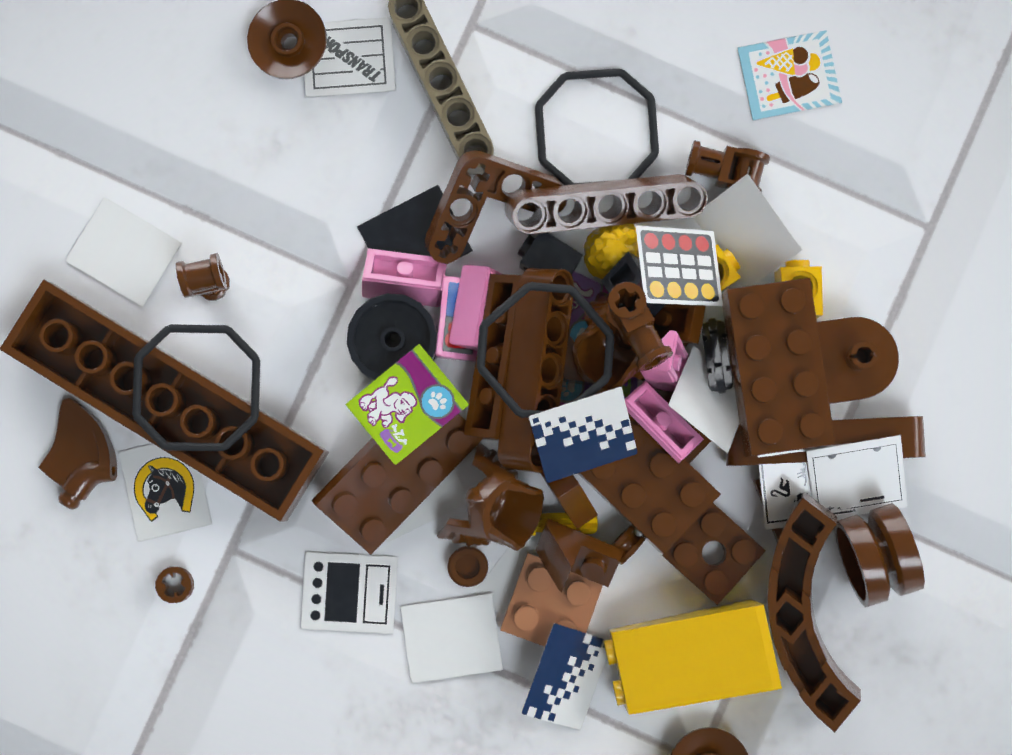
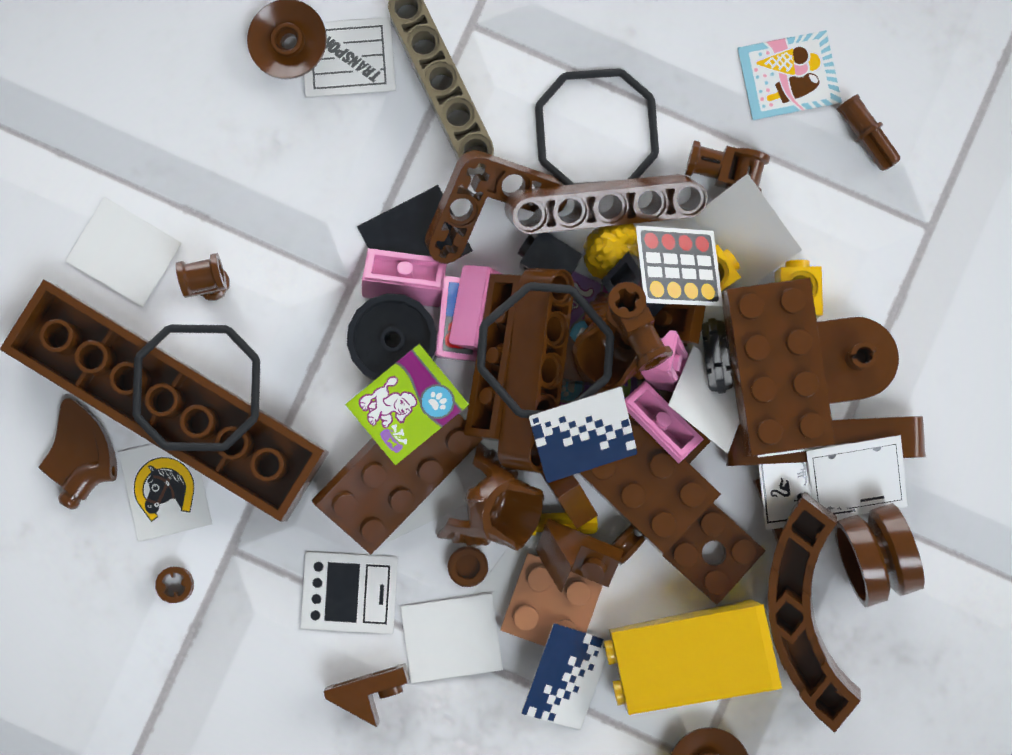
none -> reddish brown slope [323,663,410,727]
none -> reddish brown axle [836,94,900,171]

